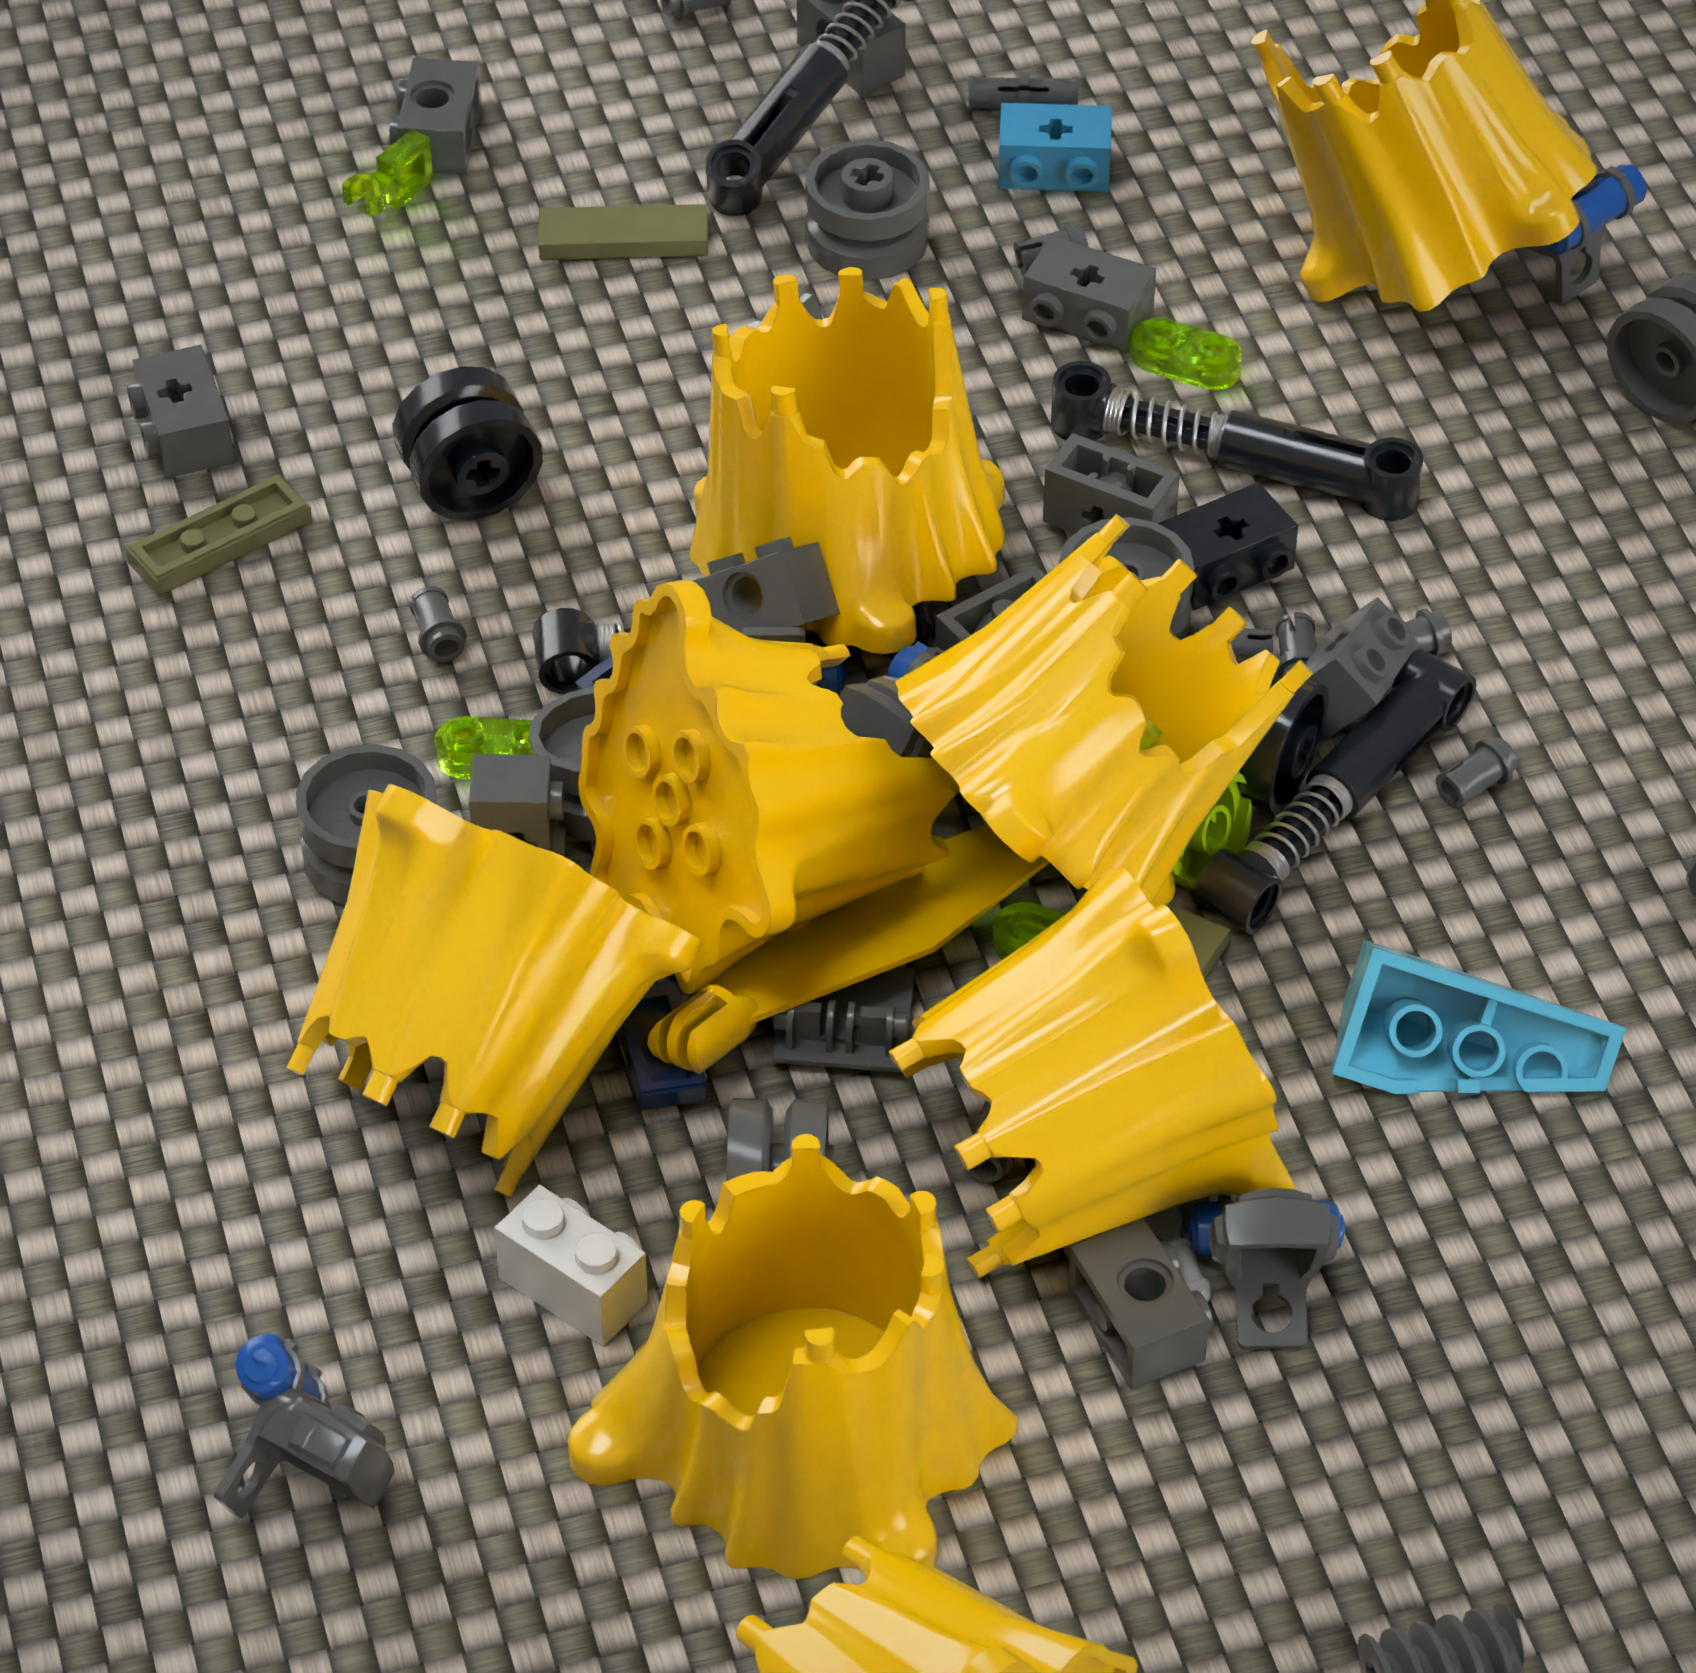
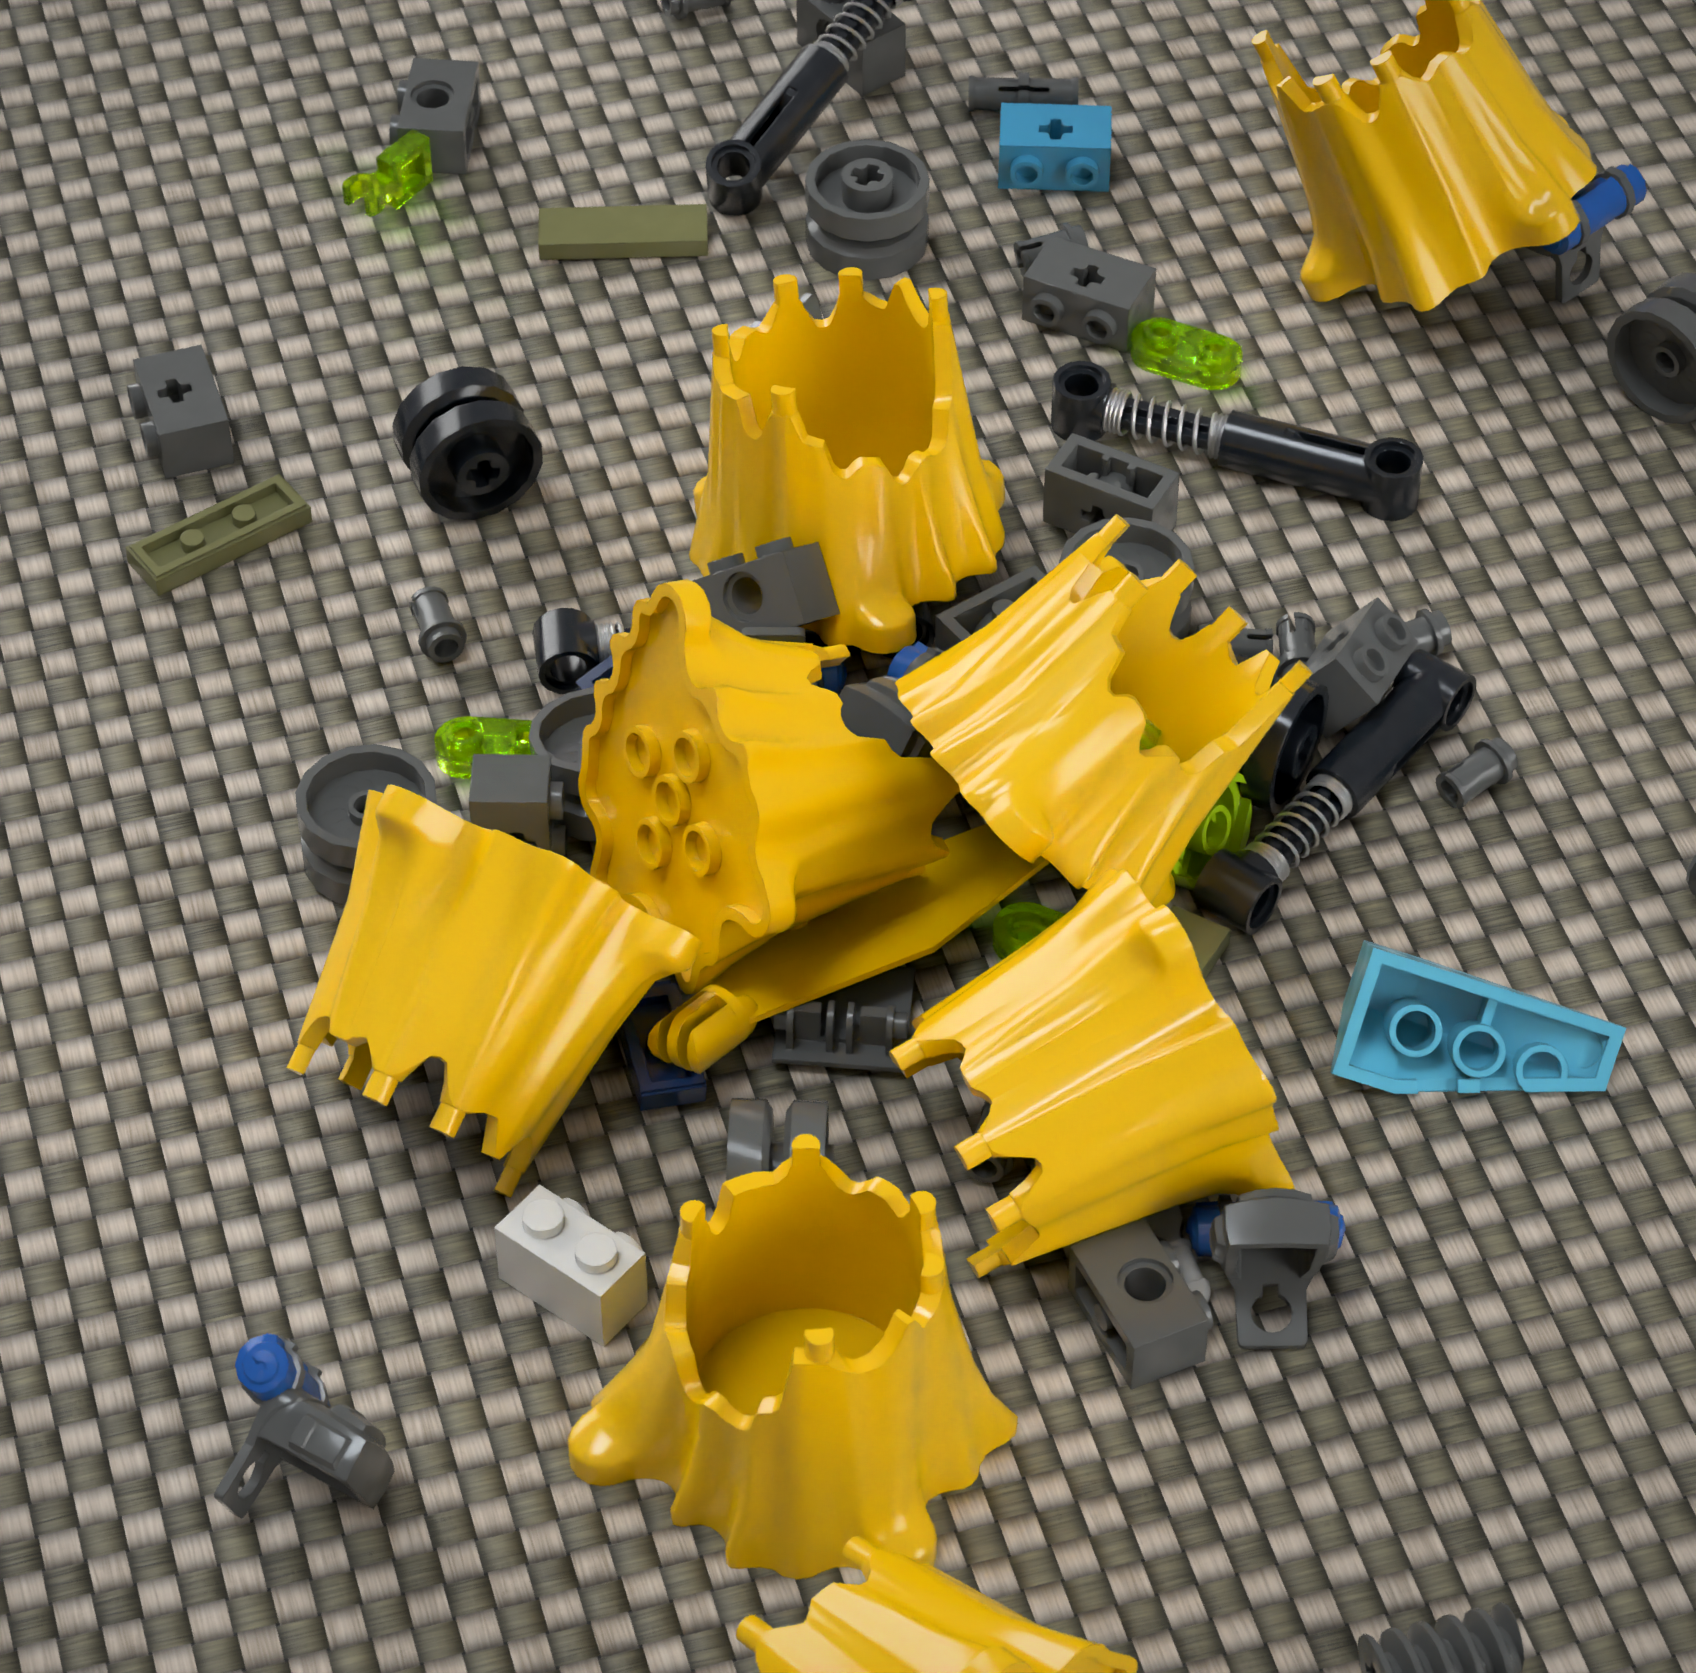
black brick [1158,482,1298,611] -> none

